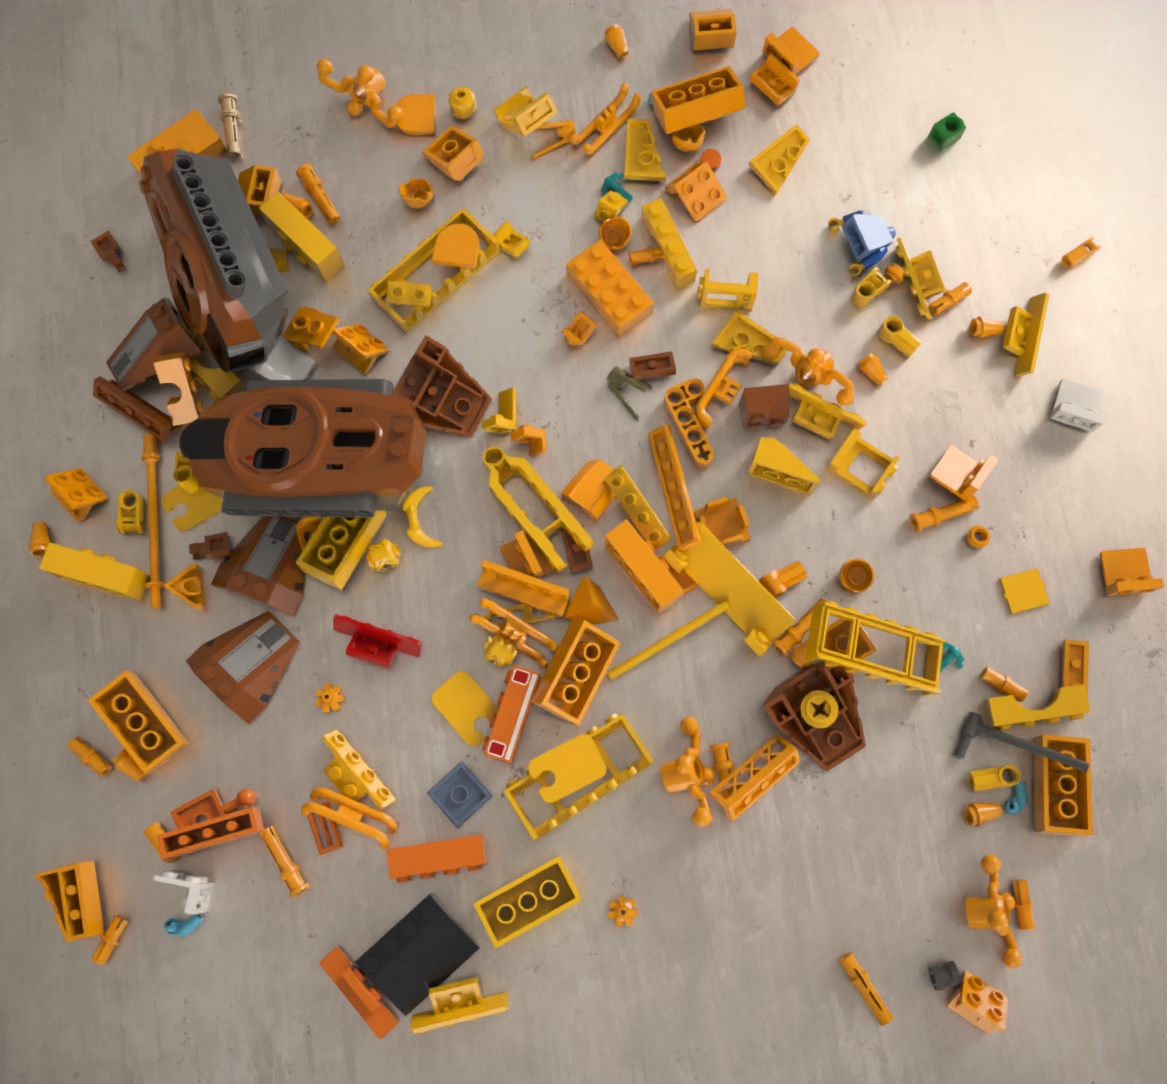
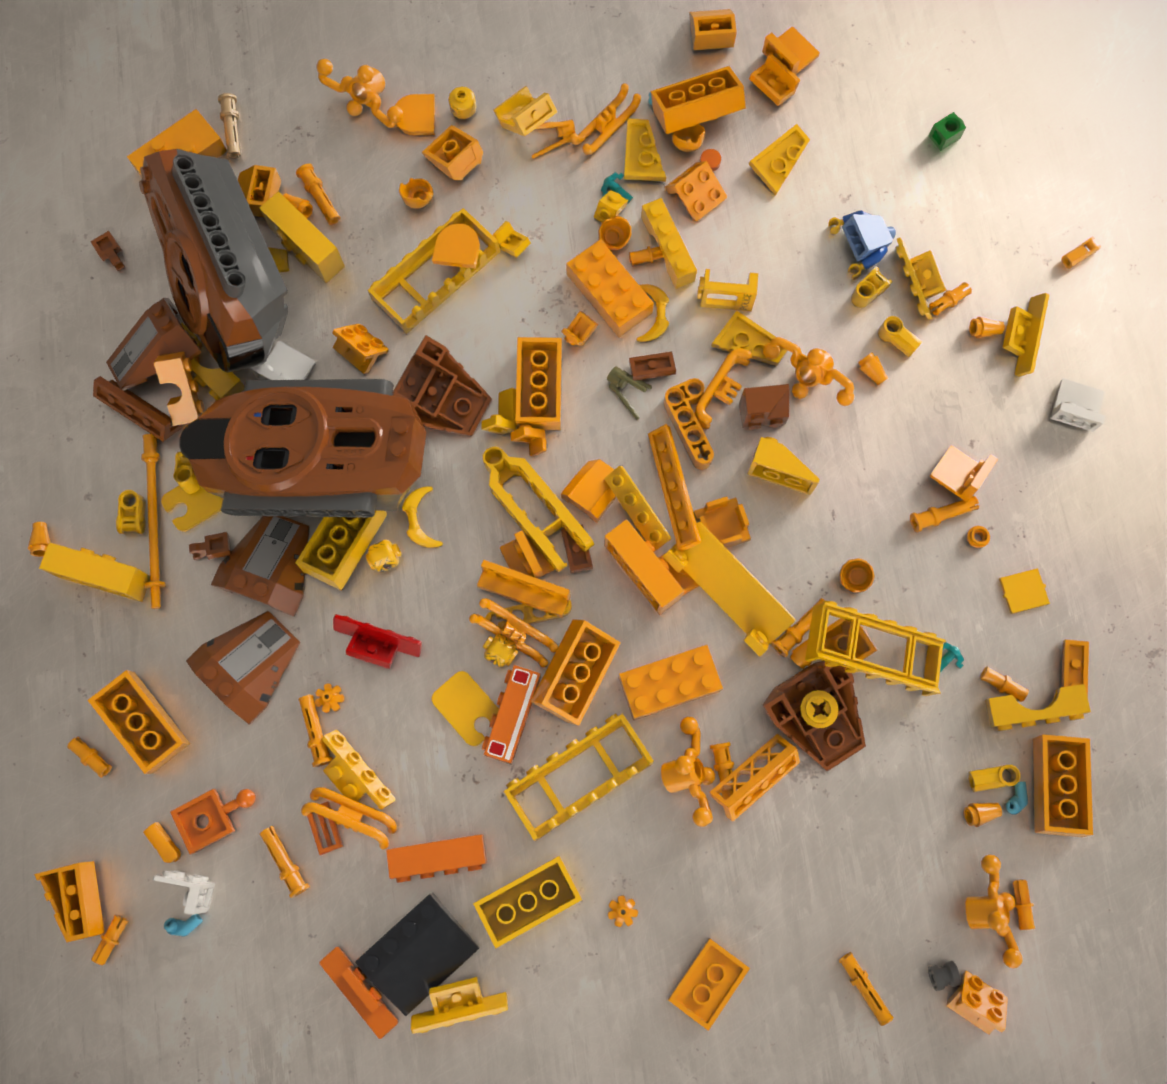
light orange bracket [44,468,108,522] -> none
light orange cone [112,749,147,783] -> none
orange brick [157,807,264,859] -> none
light orange slope [163,563,207,612] -> none
light orange piece [282,306,340,353] -> none
light orange bracket [295,517,323,550] -> none
yellow bracket [386,280,432,307] -> none
sand blue tile [427,761,493,829] -> none
yellow piece [528,734,607,803] -> none
light orange slope [565,576,619,625] -> none
light orange cone [604,24,629,59] -> none
yellow piece [607,600,729,680] -> none
light orange piece [759,561,808,598] -> none
yellow bracket [787,383,867,440] -> none
yellow window [826,428,900,498] -> none
light orange plate [884,263,905,284] -> none
dark grey bar [954,712,1090,773] -> none
light orange bracket [1100,548,1164,596] -> none
none -> light orange pin [298,695,333,767]
none -> light orange brick [515,337,562,430]
none -> light orange brick [618,645,723,721]
none -> yellow piece [637,284,669,342]
none -> light orange plate [668,938,750,1031]

